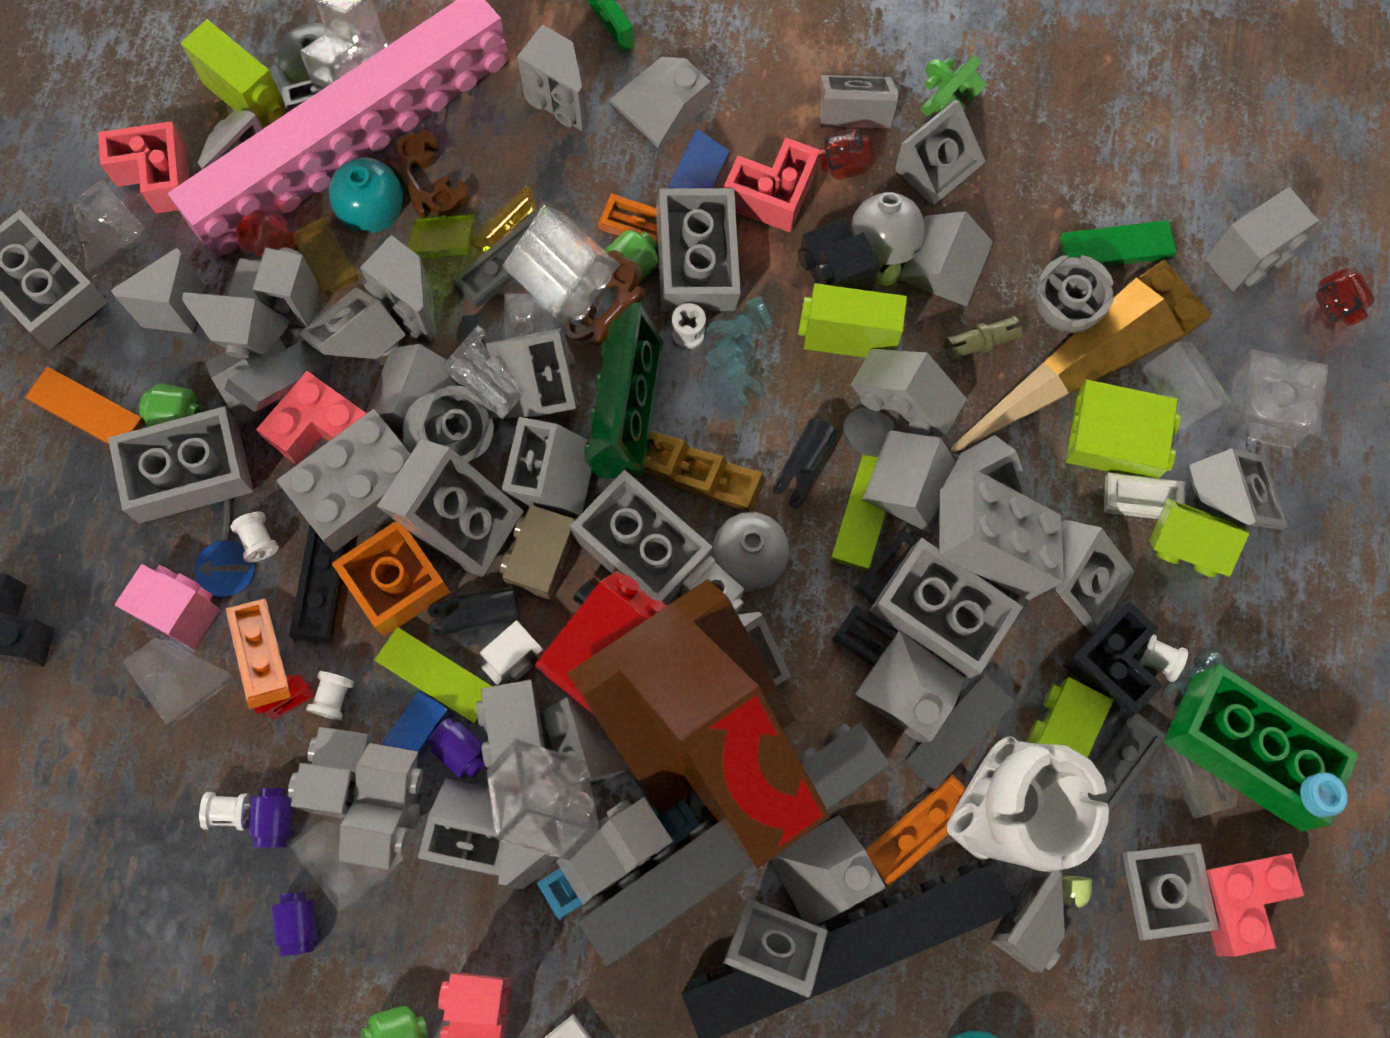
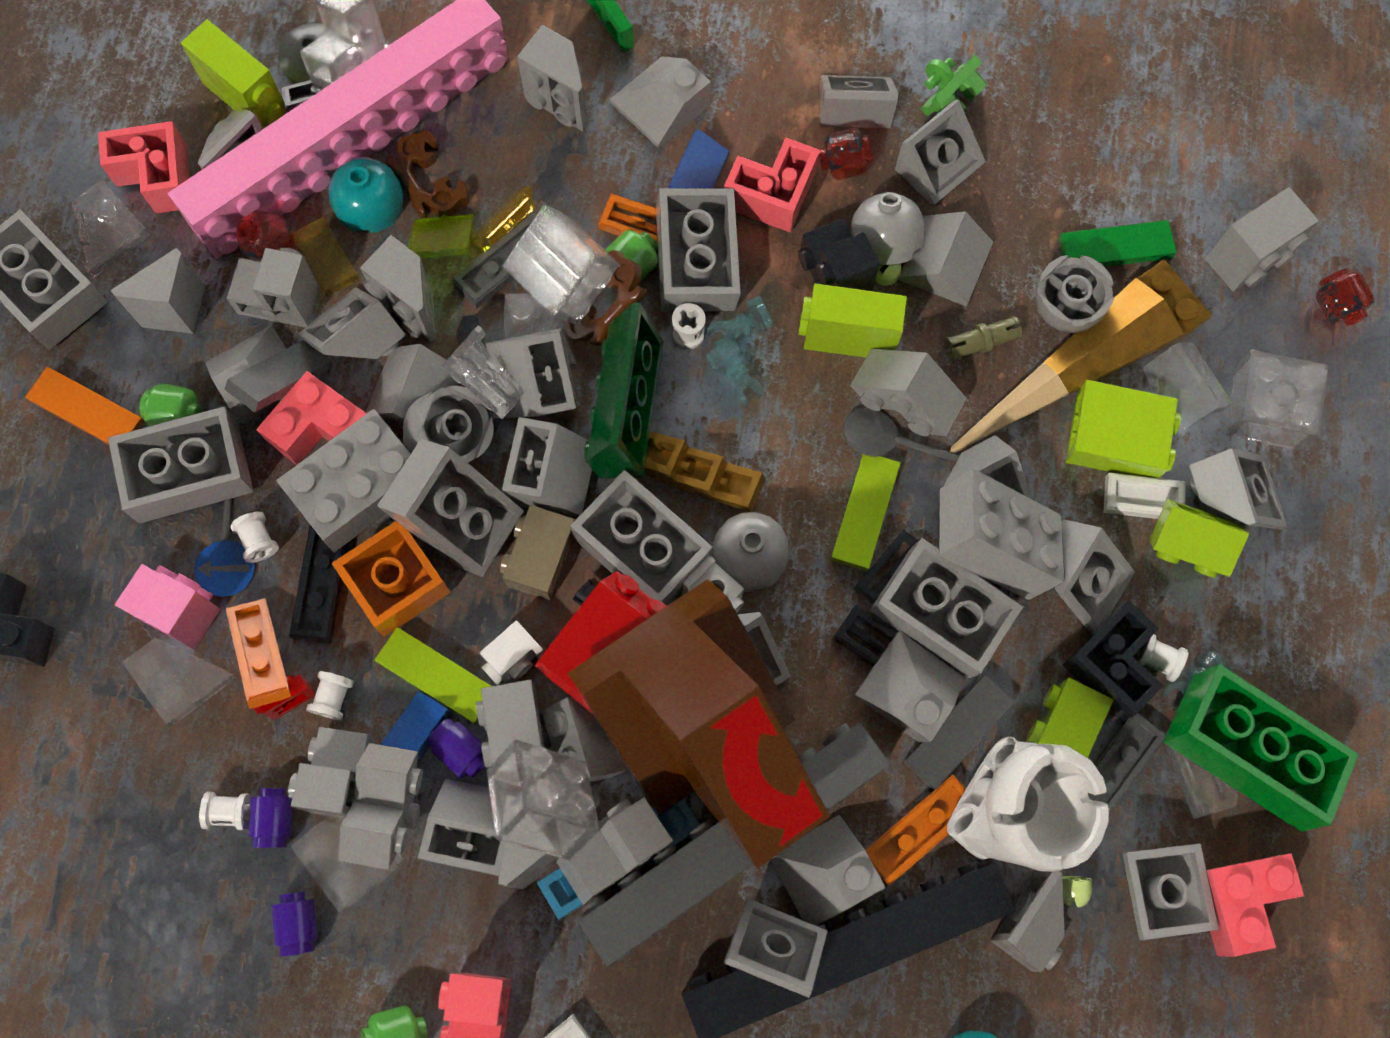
light grey slope [182,292,289,358] -> none
black piece [428,585,520,636] -> none
black piece [773,418,840,508] -> none
light grey slope [862,430,956,533] -> none
medium azure tile [1300,773,1348,818] -> none

